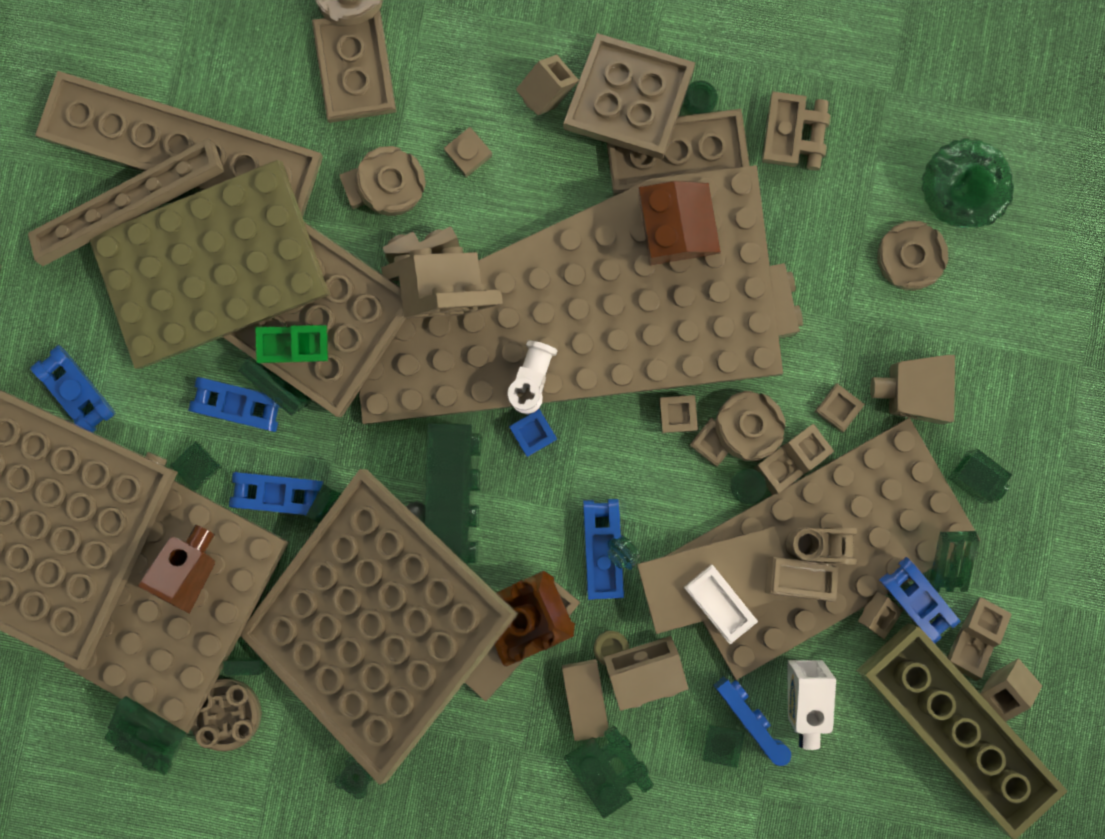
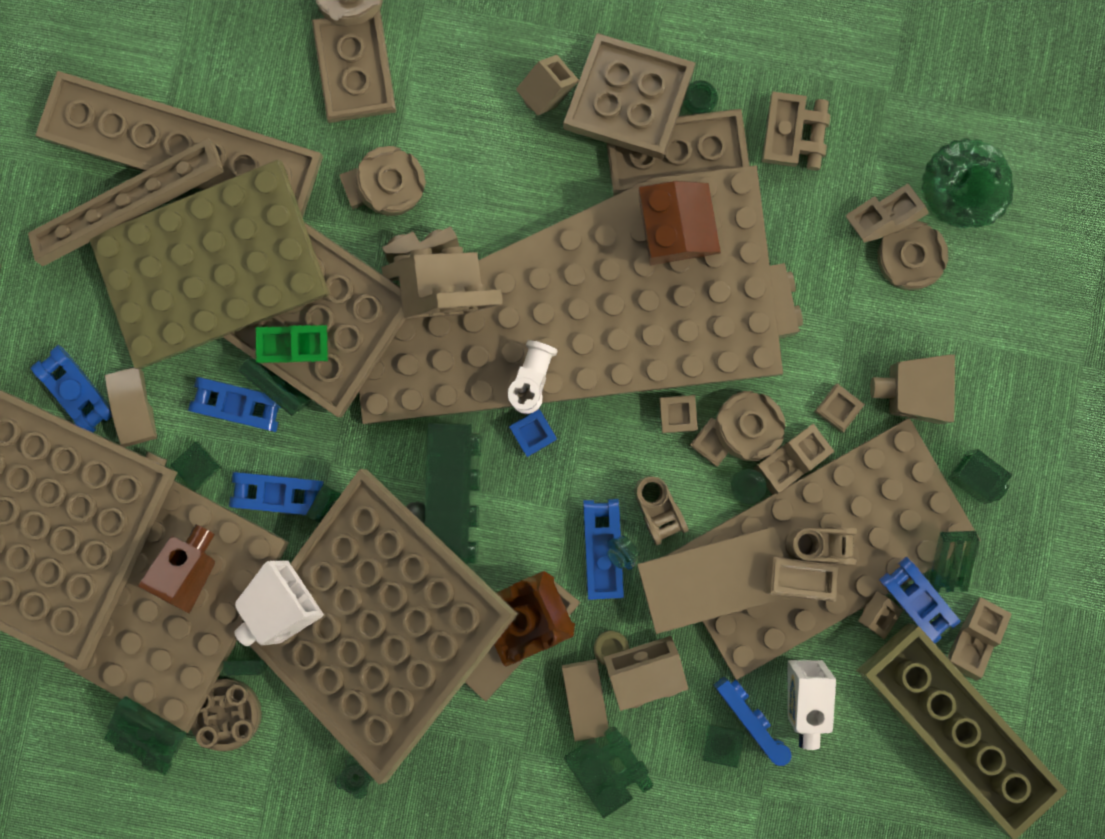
dark tan plate [444,127,493,178] -> none
white tile [684,564,758,644] -> none
dark tan brick [980,658,1042,722] -> none
none -> dark tan slope [105,367,157,447]
none -> white torso [234,561,324,646]
none -> dark tan piece [634,476,689,546]
none -> dark tan slope [845,183,929,243]

